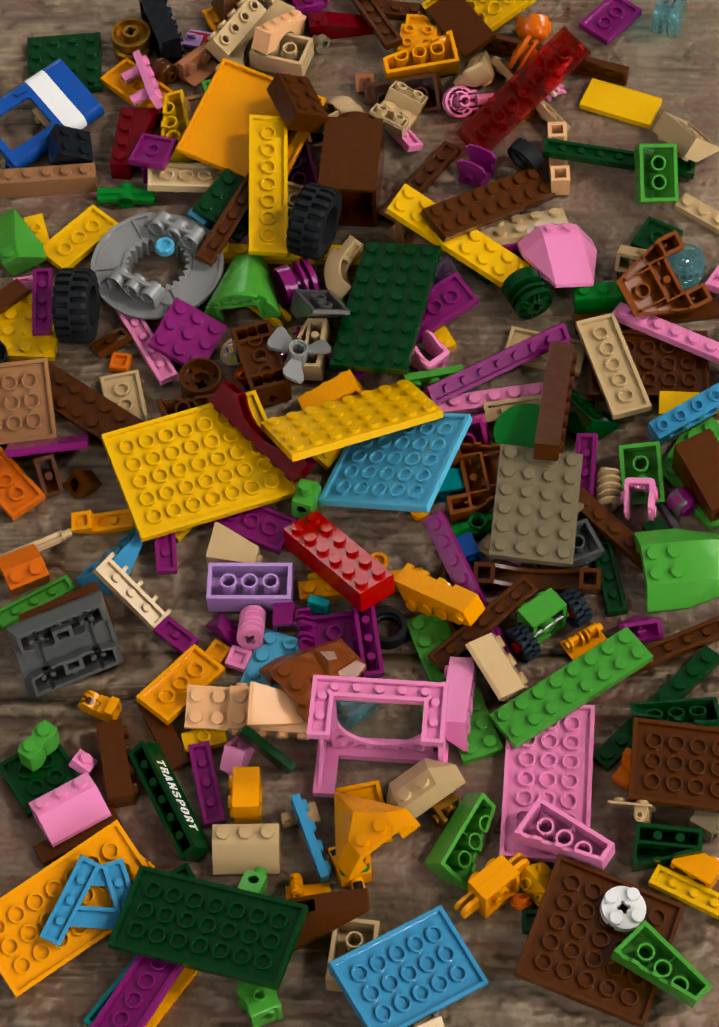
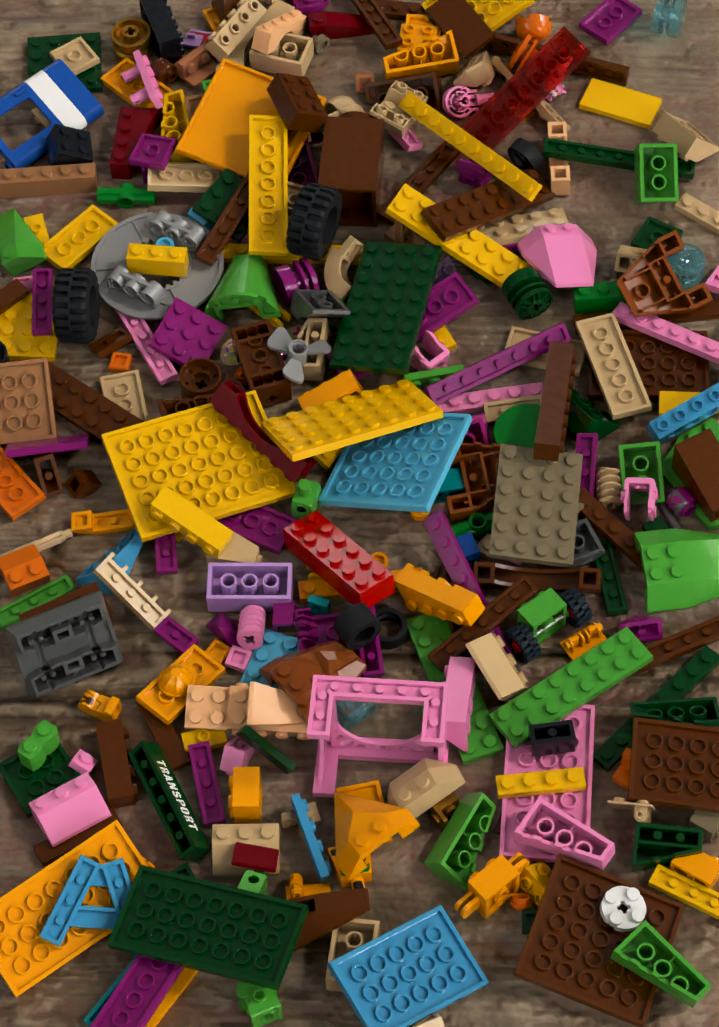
none -> tan tile [49,36,100,75]
none -> yellow brick [126,243,189,277]
none -> yellow brick [150,486,233,558]
none -> light orange piece [158,663,197,698]
none -> dark red slope [231,842,279,873]
none -> black piece [333,603,382,650]
none -> yellow plate [398,91,543,202]
none -> yellow plate [495,767,586,799]
none -> black brick [528,720,576,757]

